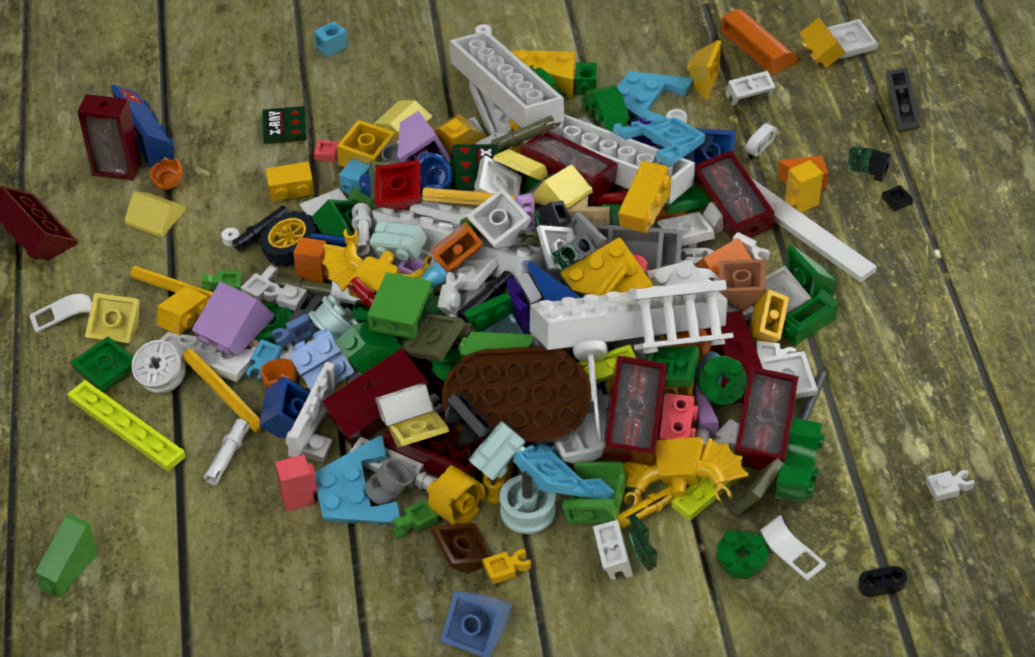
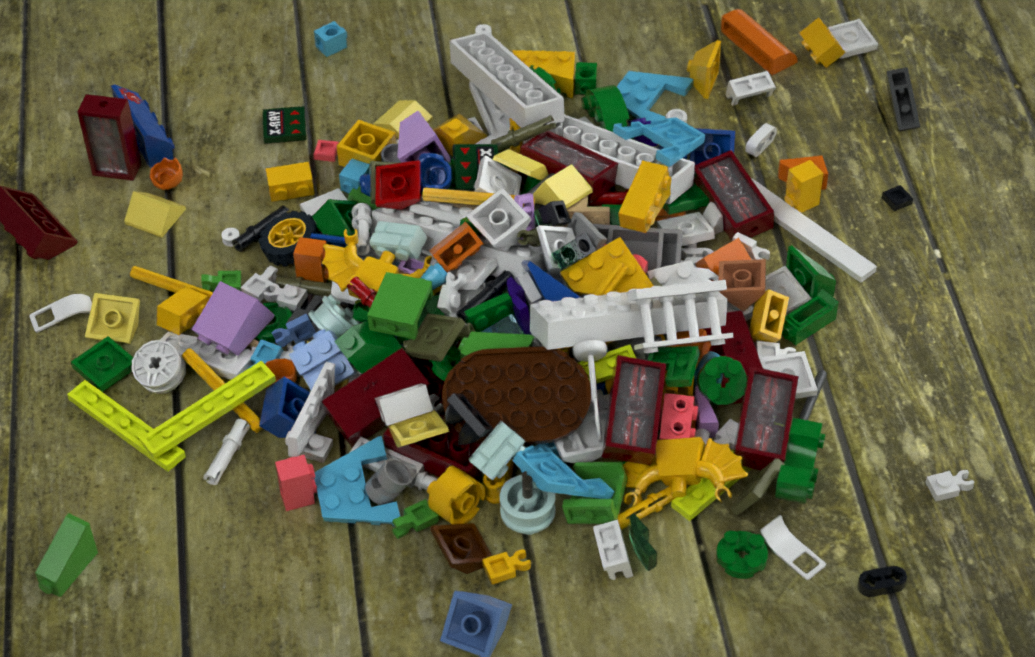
leg [847,146,891,182] -> none
none -> neon yellow plate [139,360,276,459]

